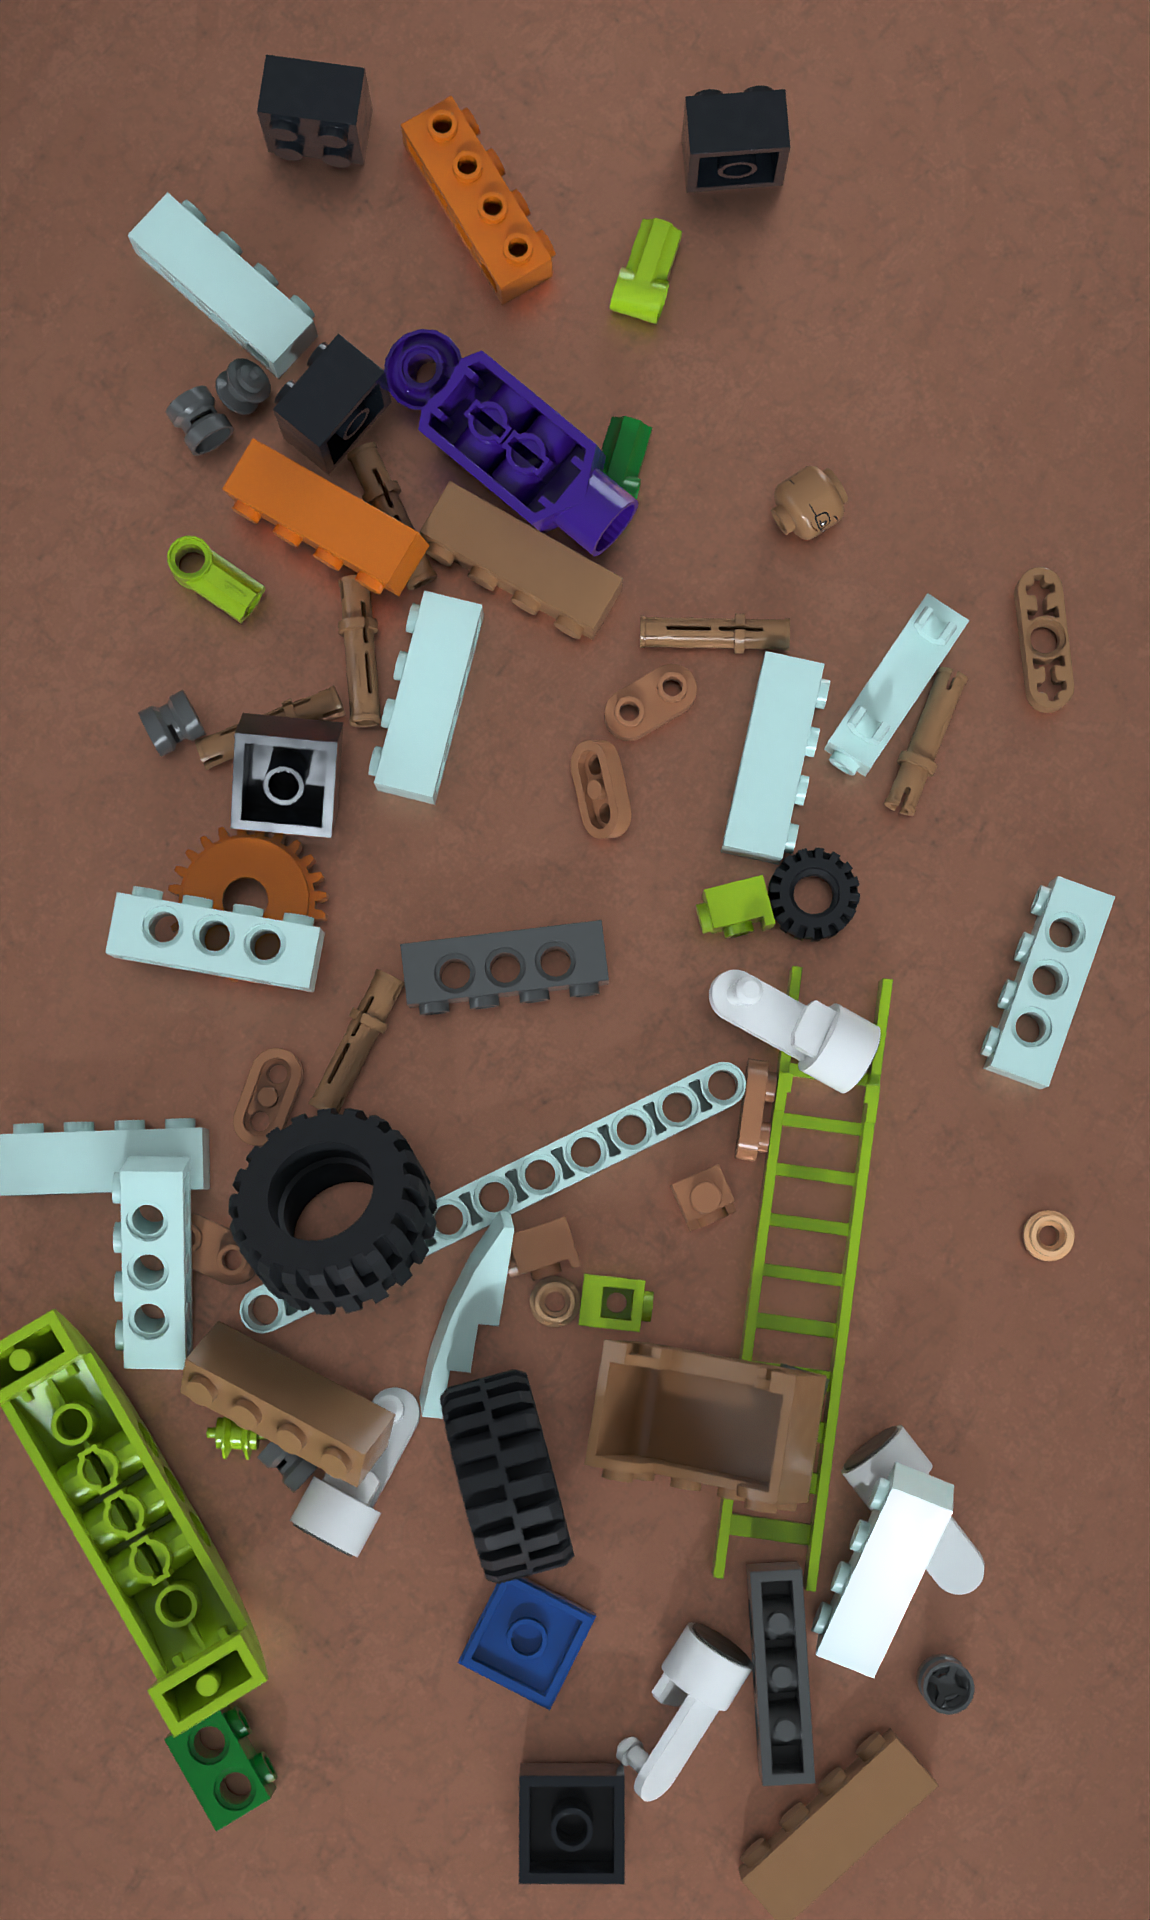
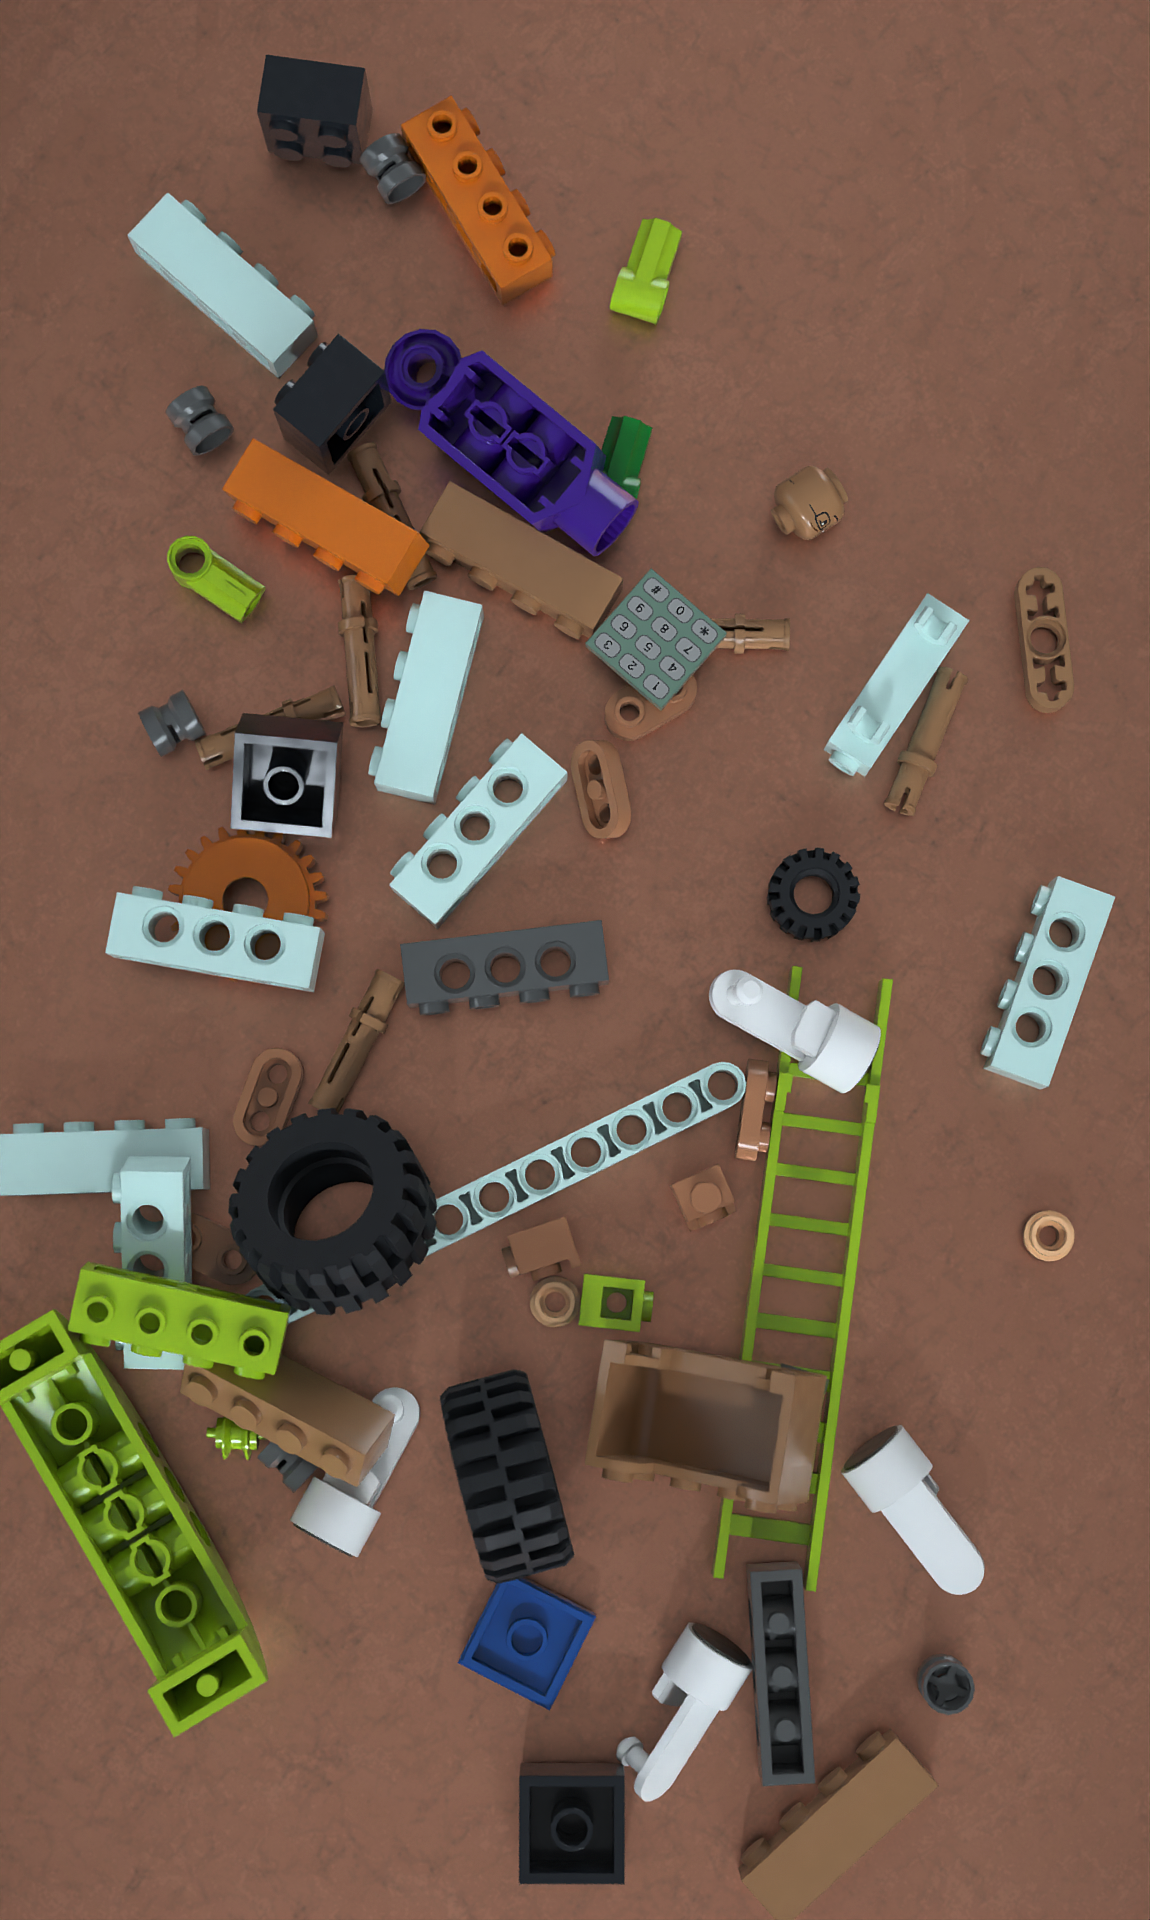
green brick [164,1705,277,1832] -> none
dark grey wheel [215,358,271,415] -> none
light aqua slope [419,1211,515,1419] -> none
black brick [682,85,790,193] -> none
lime brick [696,875,776,939] -> none
light aqua brick [721,651,830,865] -> none
light aqua brick [811,1462,954,1678] -> none
none -> lime brick [67,1261,291,1379]
none -> dark grey wheel [360,133,427,204]
none -> light aqua brick [389,733,568,929]
none -> tile [585,569,727,711]

